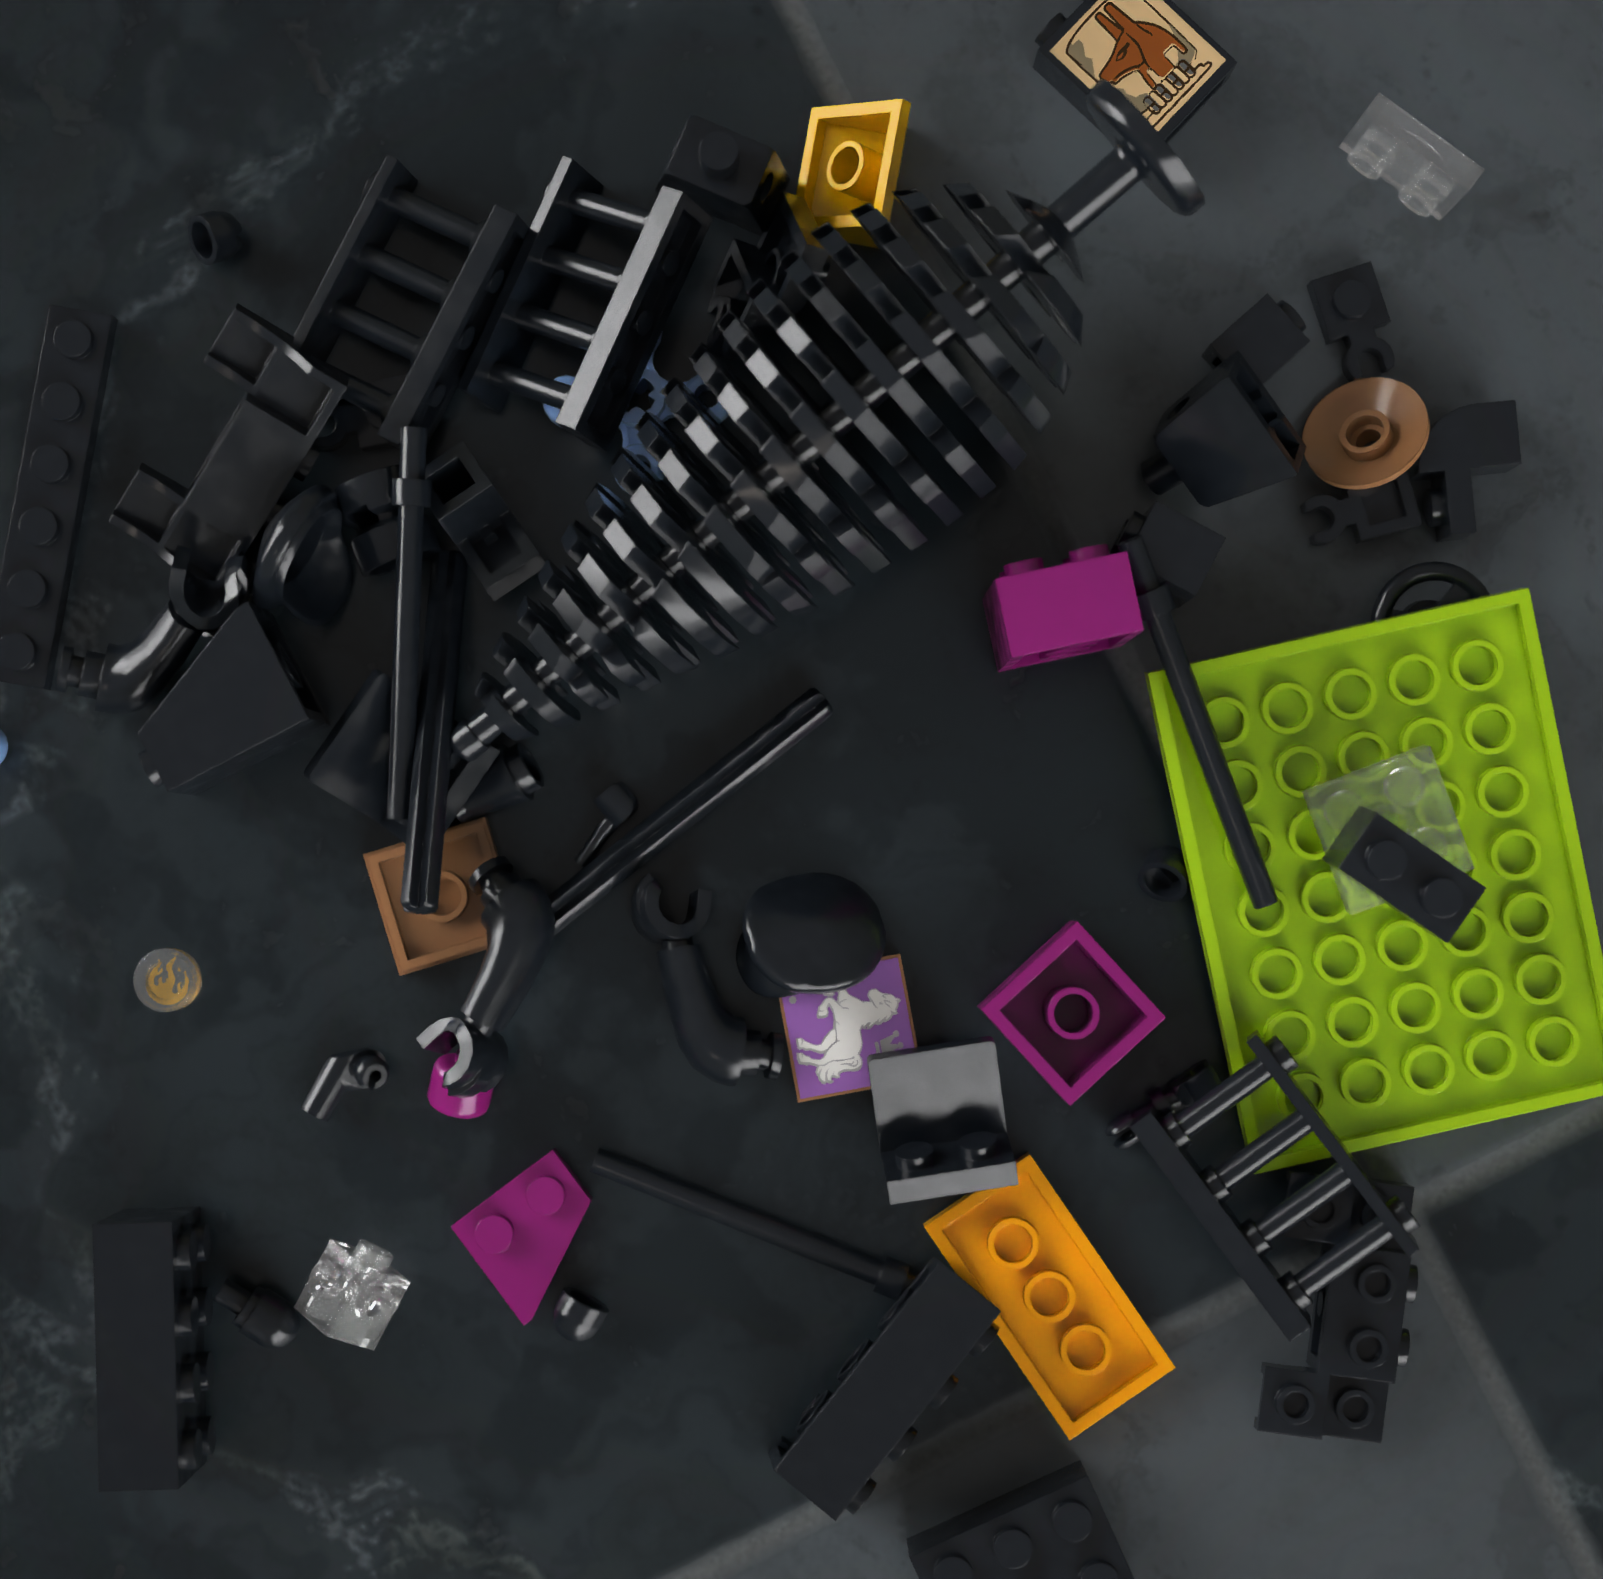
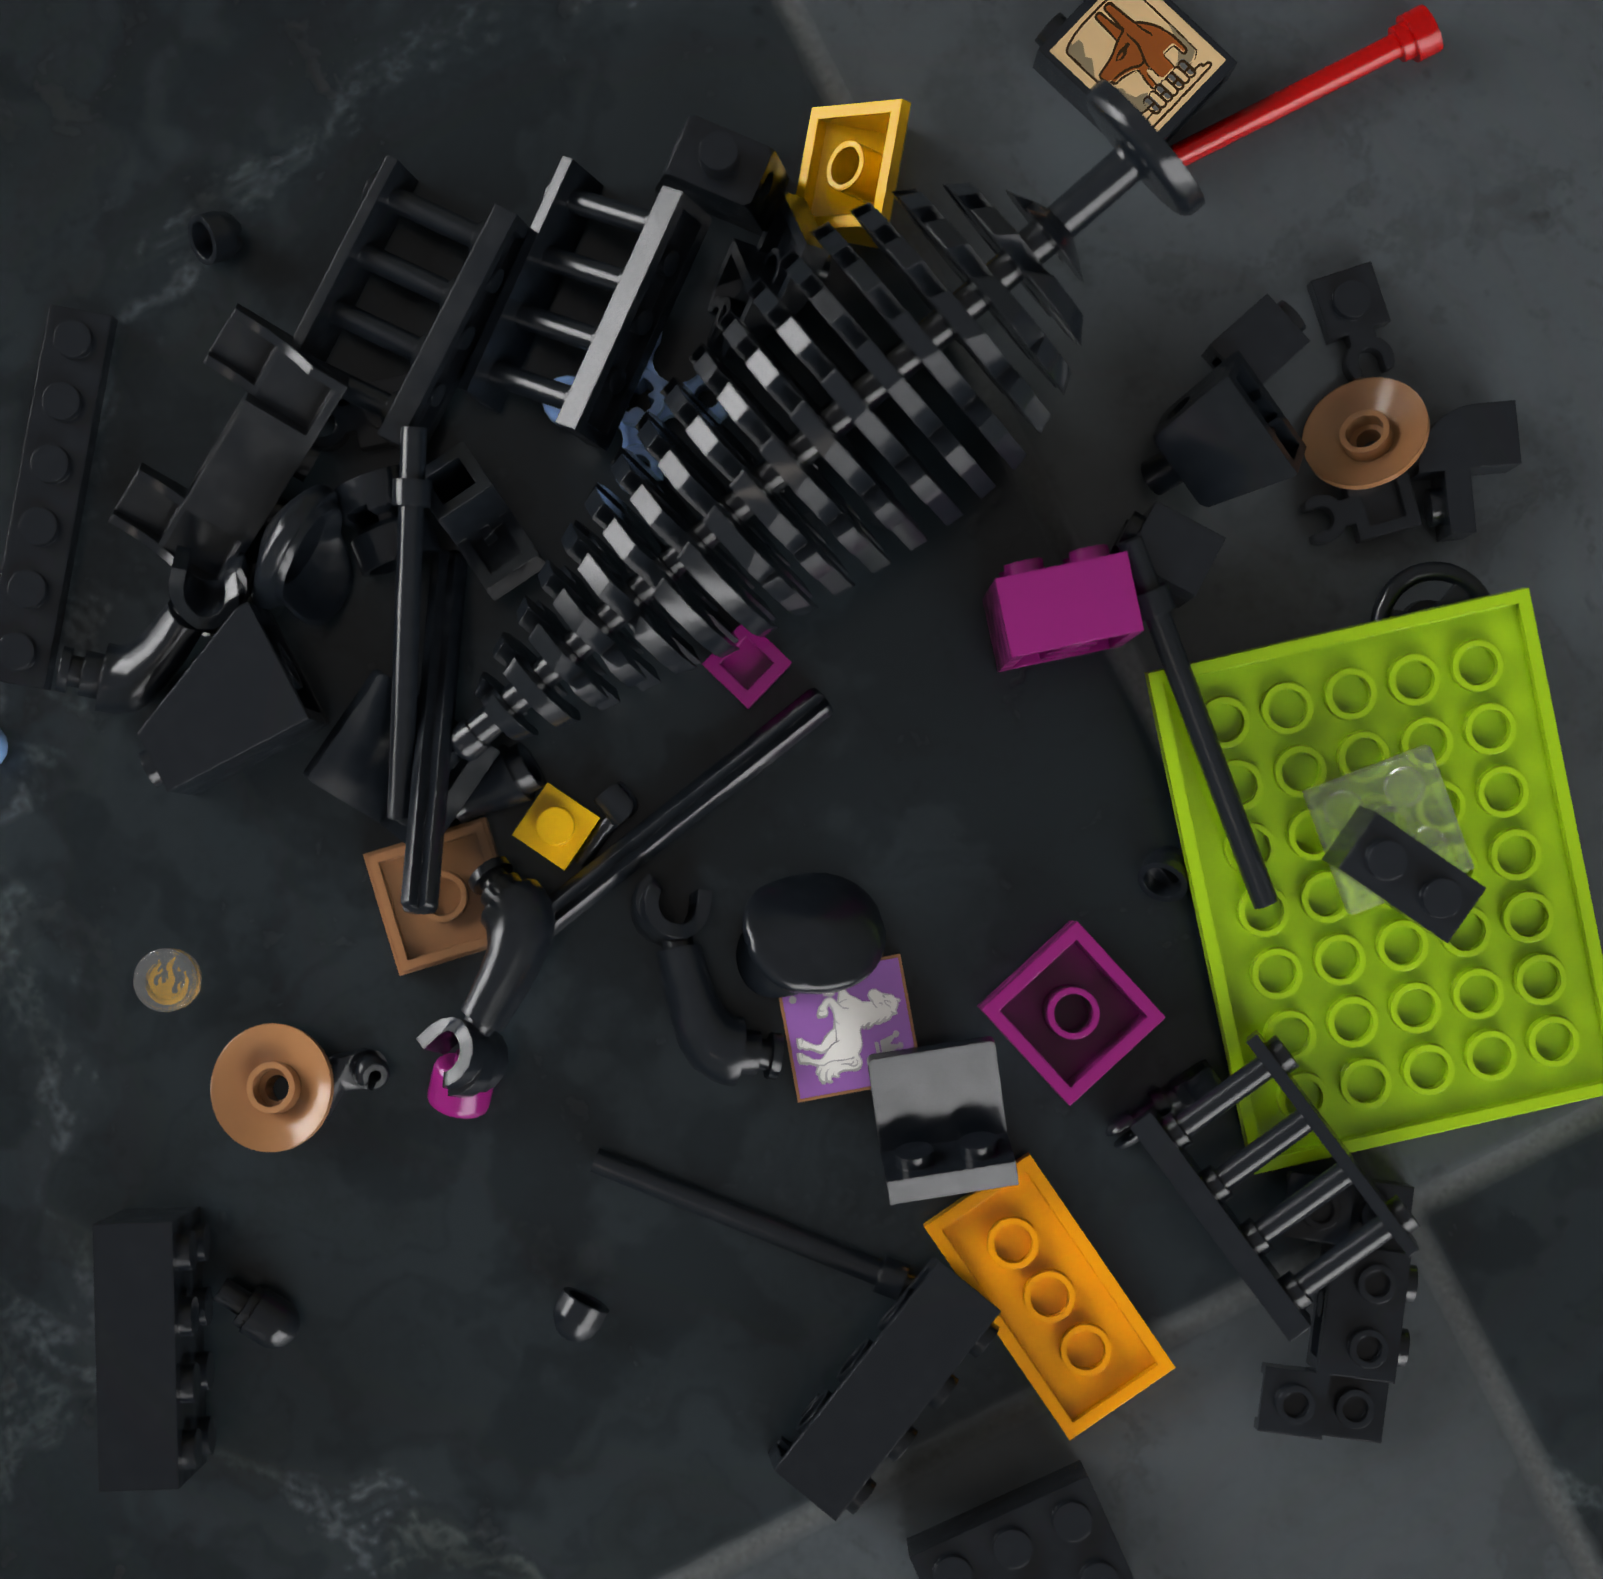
clear brick [294,1239,410,1350] -> none
magenta wing [450,1148,593,1326] -> none
clear plate [1339,92,1485,221] -> none
none -> medium nougat dish [210,1023,334,1152]
none -> yellow plate [512,782,602,871]
none -> magenta plate [702,624,792,709]
none -> red piece [1170,4,1443,167]

